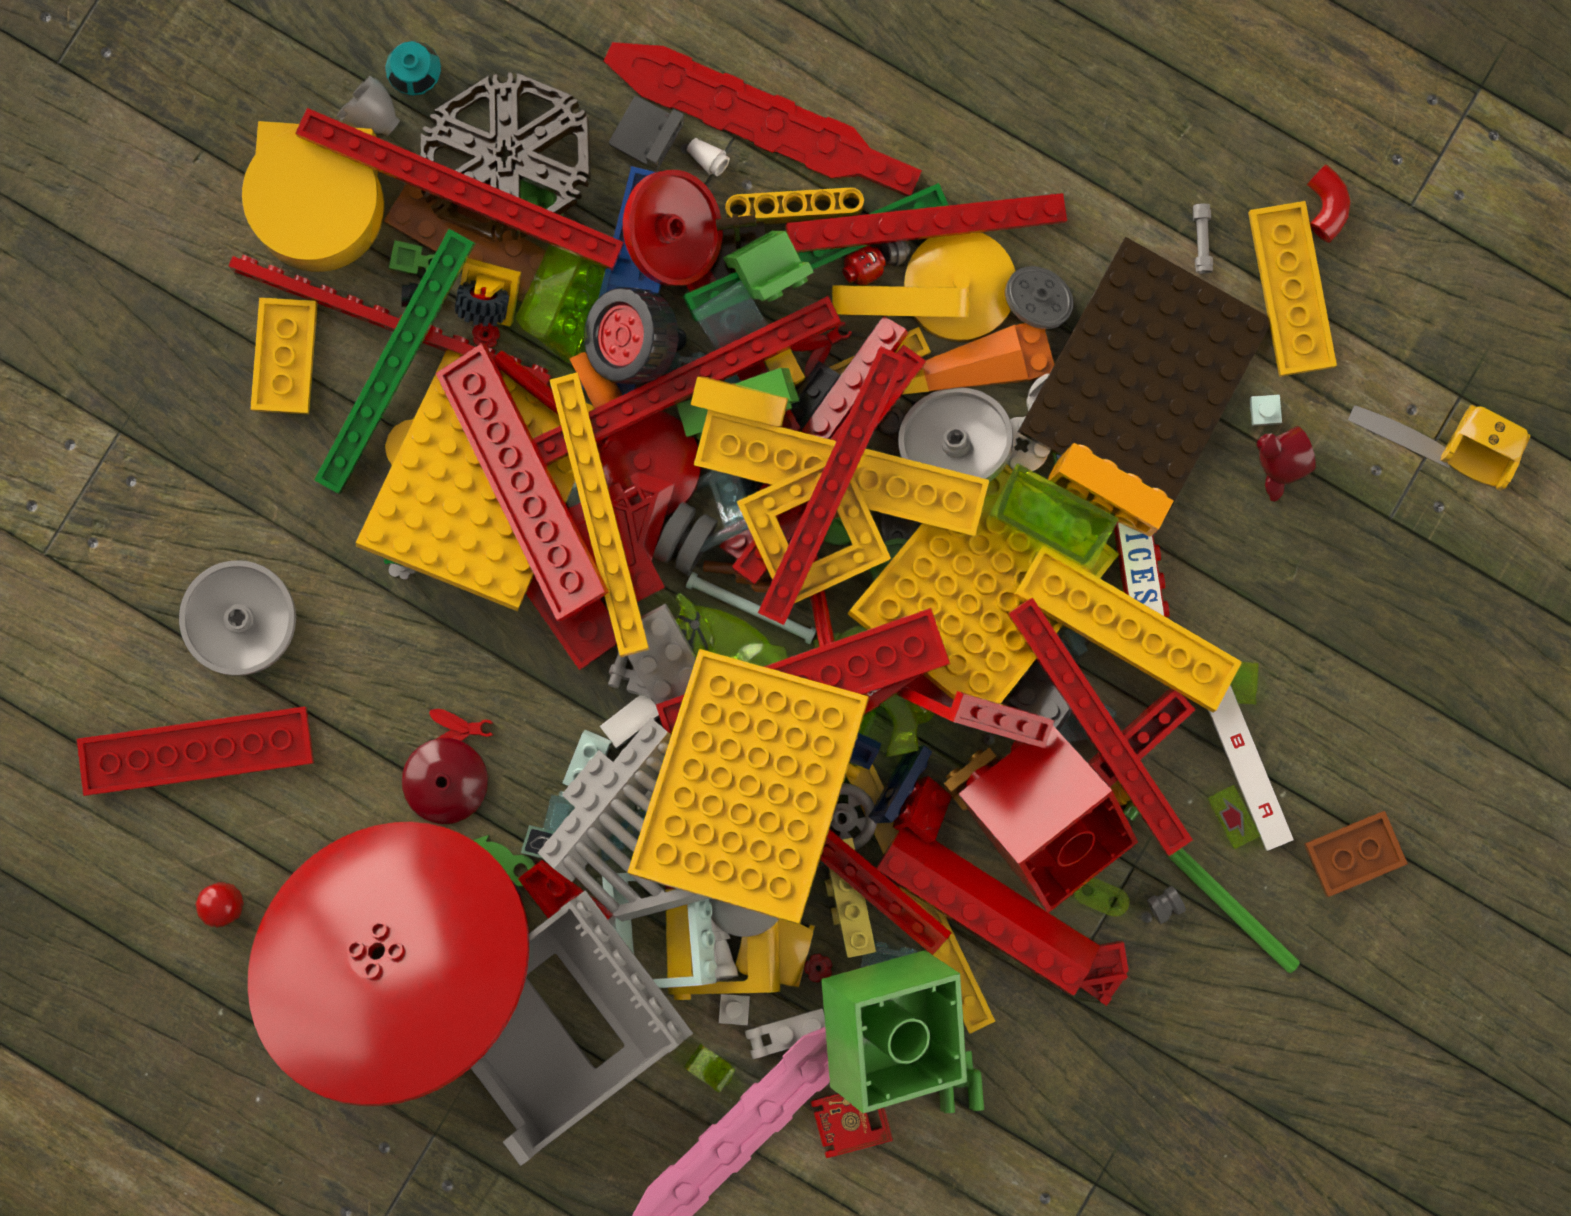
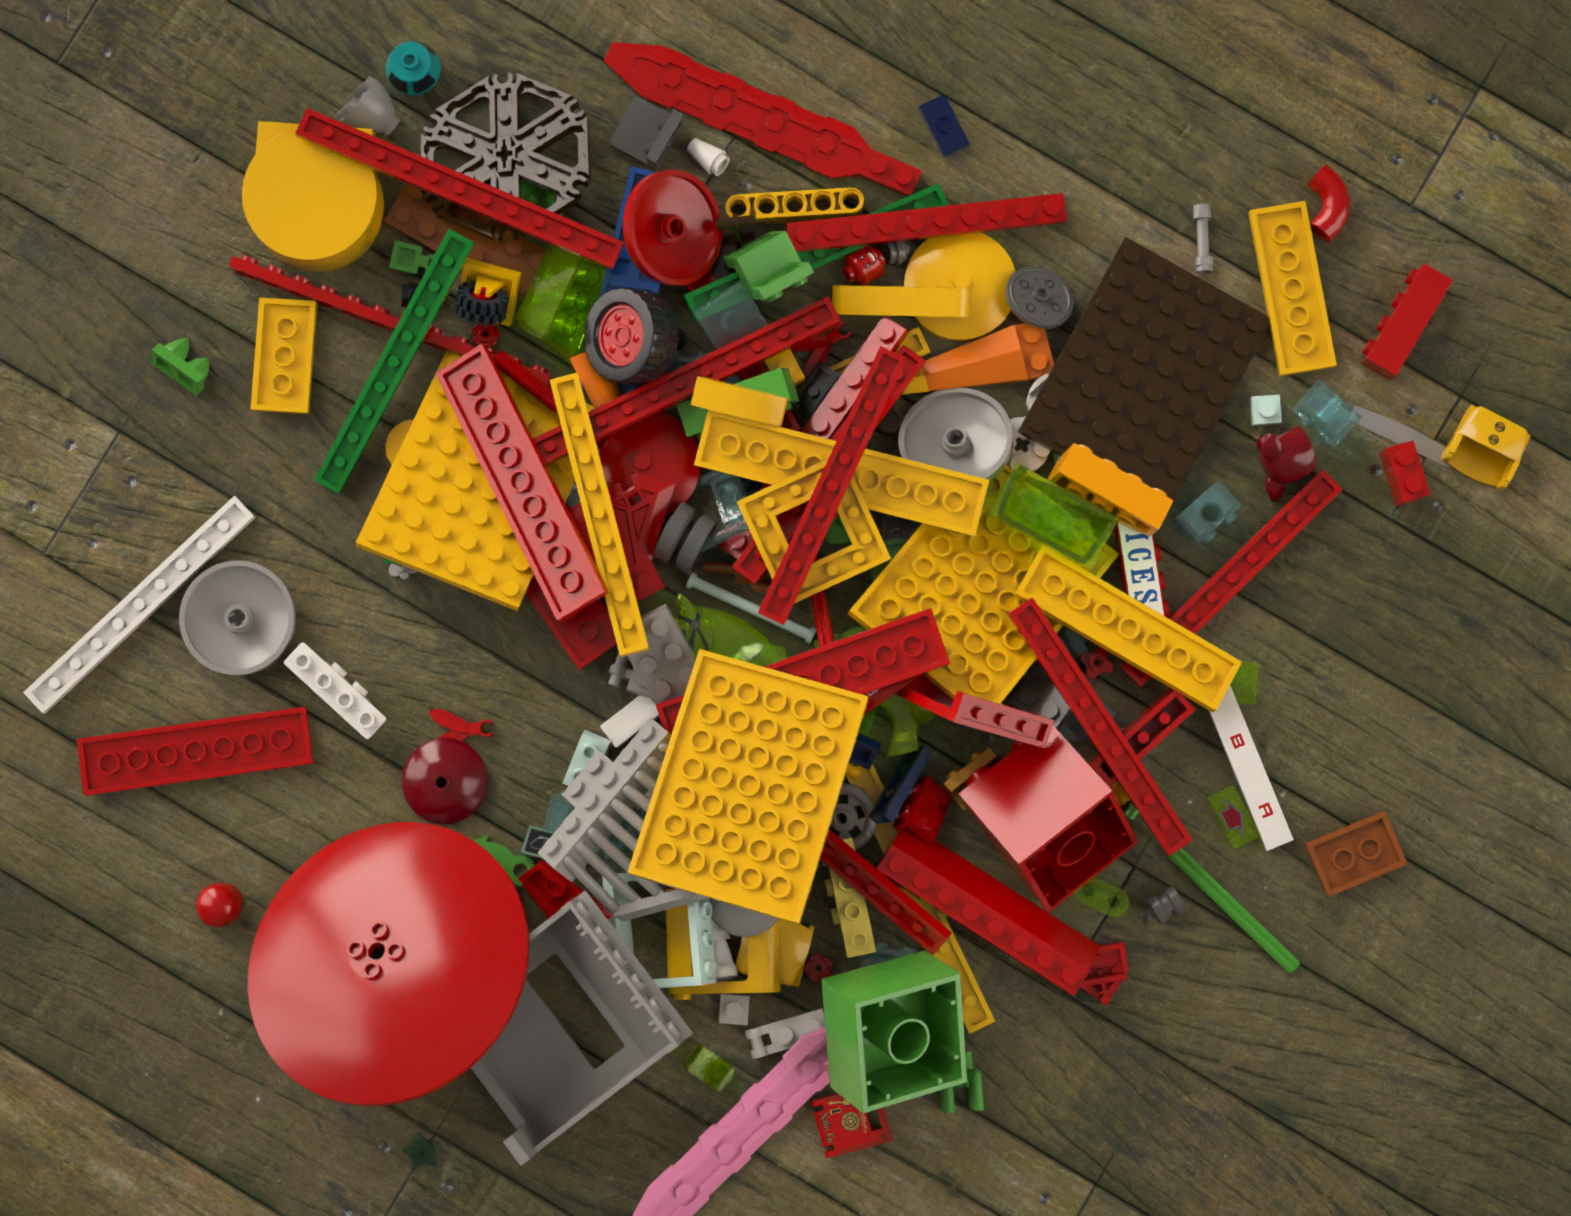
none -> white plate [23,496,256,714]
none -> bright green tile [151,338,209,396]
none -> white bracket [284,642,387,739]
none -> clear green plate [402,1132,440,1170]
none -> clear blue plate [919,94,969,158]
none -> red plate [1080,646,1113,679]
none -> red plate [1120,469,1343,688]
none -> clear light blue brick [1172,480,1242,546]
none -> clear light blue brick [1291,379,1362,446]
none -> red brick [1361,263,1453,381]
none -> red brick [1379,440,1431,507]

